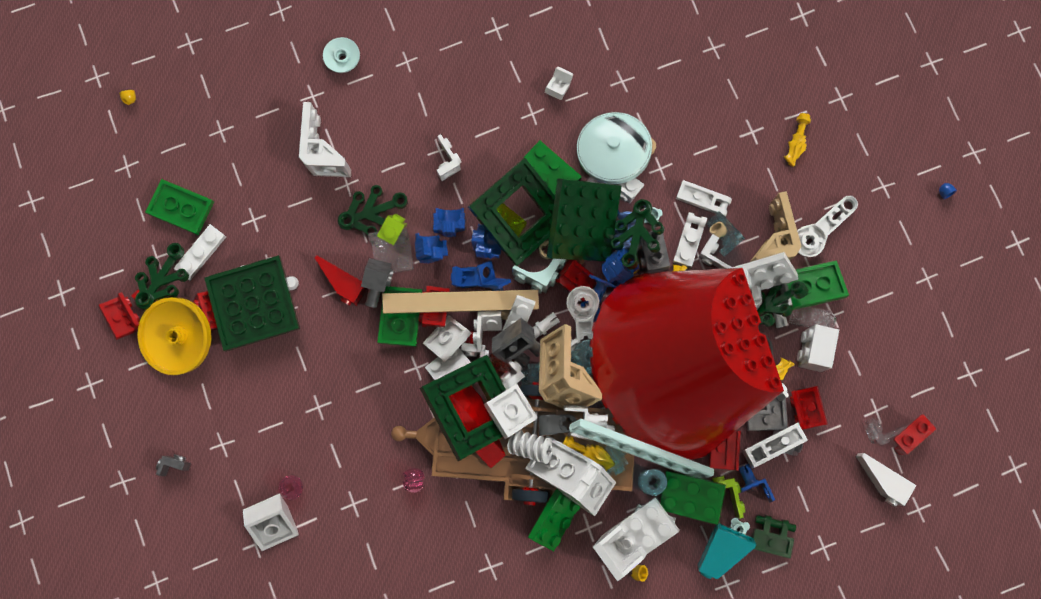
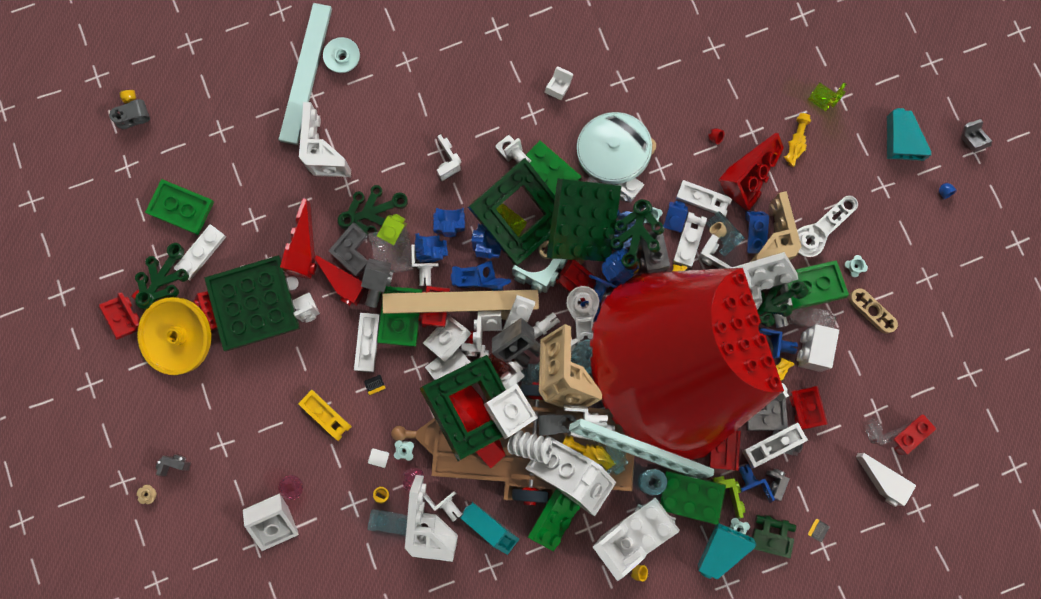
none -> dark grey piece [109,99,150,129]
none -> tan plate [137,485,157,504]
none -> light aqua tile [279,3,332,145]
none -> red wedge [280,198,317,279]
none -> white bracket [293,293,320,323]
none -> yellow plate [298,390,352,441]
none -> flat silver plate [329,223,369,276]
none -> white plate [354,313,380,372]
none -> black sticker [364,375,385,395]
none -> clear light blue bracket [367,509,408,536]
none -> white sticker [368,448,389,468]
none -> yellow hinge [373,487,389,504]
none -> light aqua plate [394,440,414,461]
none -> white bracket [405,475,458,562]
none -> white bracket [411,244,439,286]
none -> white bracket [423,491,463,522]
none -> teal slope [460,502,520,555]
none -> white bracket [496,135,531,163]
none -> blue bracket [663,201,688,232]
none -> red hinge [708,128,725,144]
none -> red wedge [719,133,784,211]
none -> blue bracket [745,211,769,253]
none -> blue bracket [759,328,798,359]
none -> flat silver bracket [766,468,790,501]
none -> clear neon green bracket [808,82,847,111]
none -> black sticker [808,519,830,542]
none -> light aqua plate [845,255,868,277]
none -> tan beam [849,289,898,334]
none -> teal slope [887,108,931,161]
none -> flat silver bracket [961,119,992,153]

